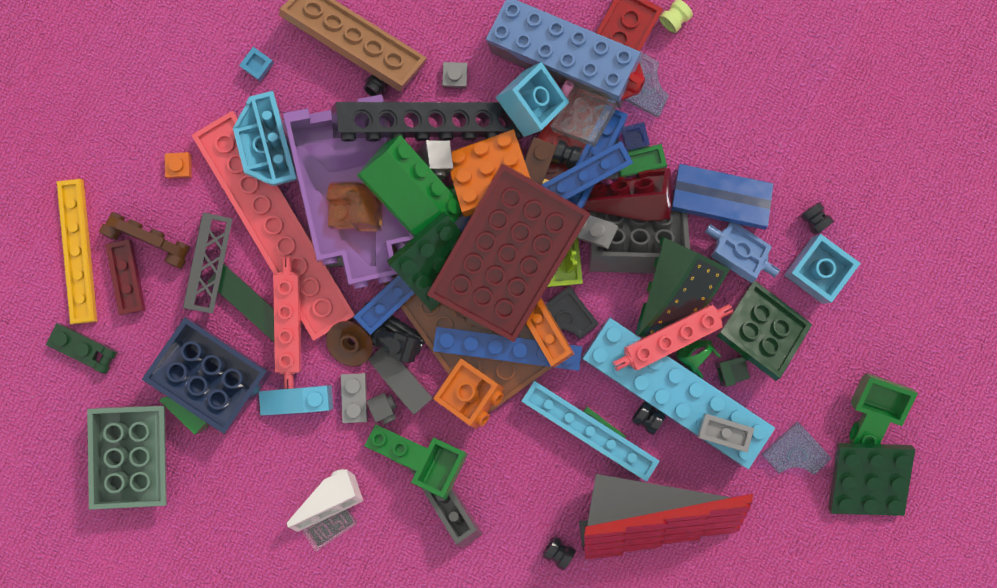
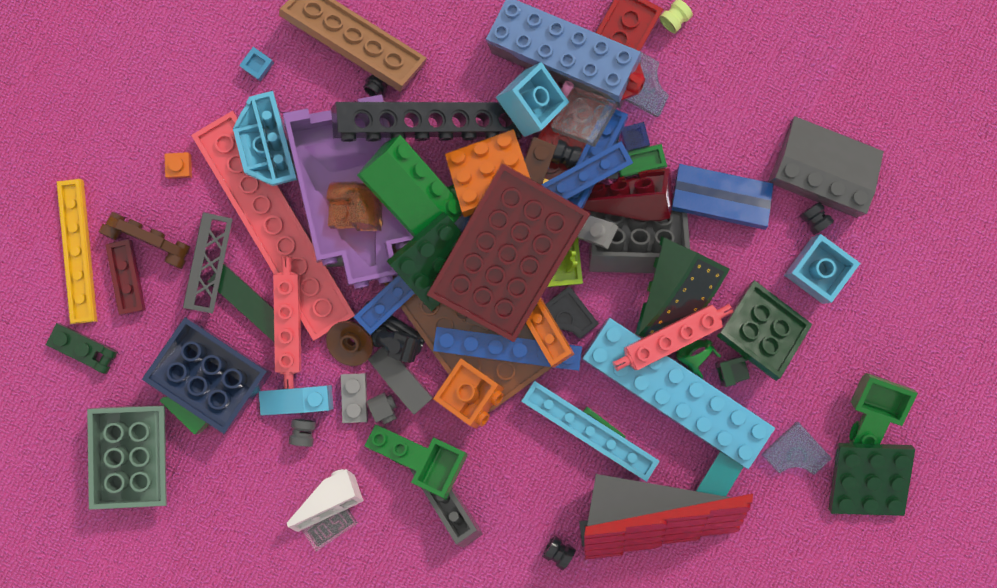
slope [417,140,453,180] -> none
light grey plate [442,62,467,89] -> none
black wheel [631,401,666,435] -> none
light grey plate [697,413,754,453] -> none
medium blue plate [704,222,780,283] -> none
none -> dark grey wheel [288,419,316,447]
none -> teal hinge [696,452,744,496]
none -> dark grey slope [768,116,884,218]

